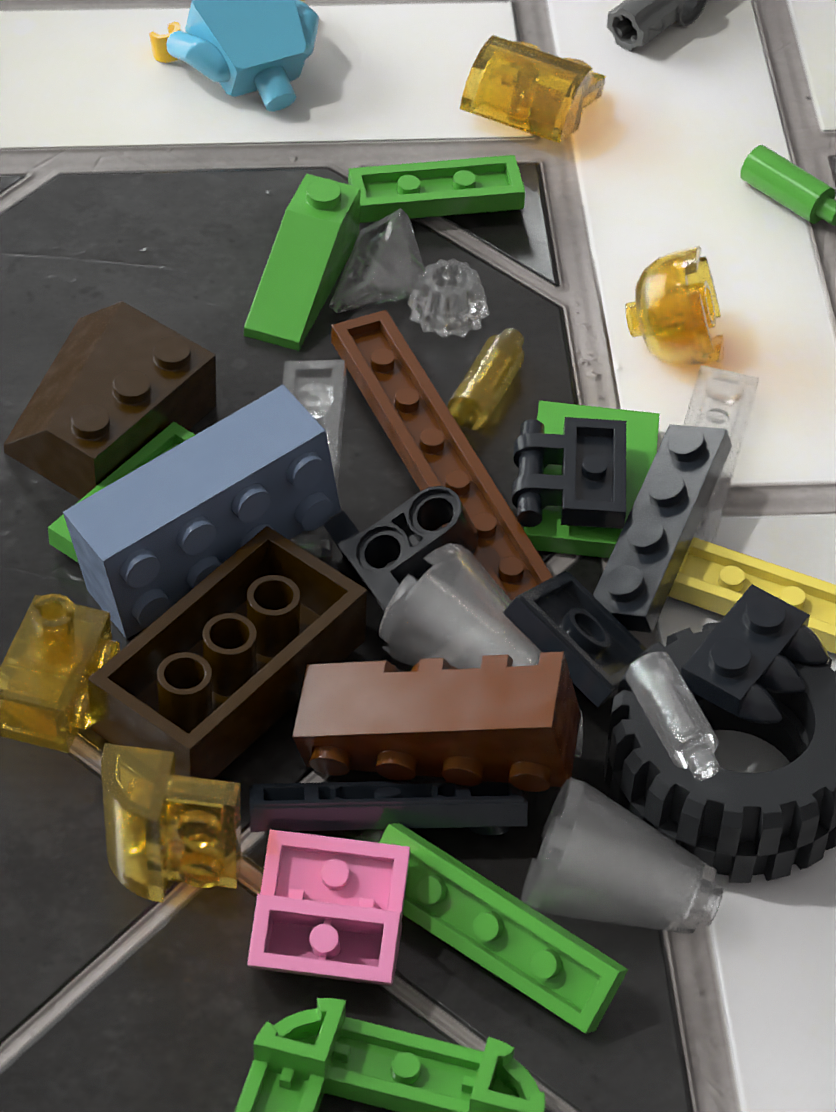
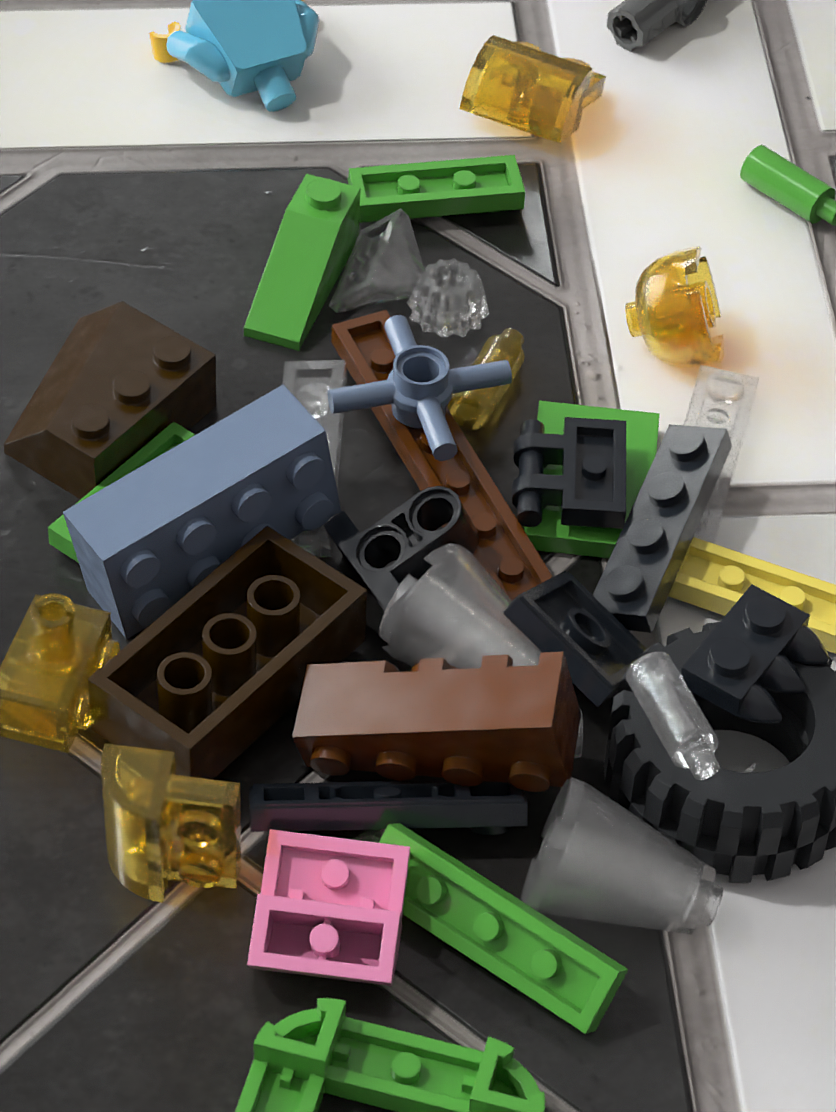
none -> sand blue bar [327,315,512,461]

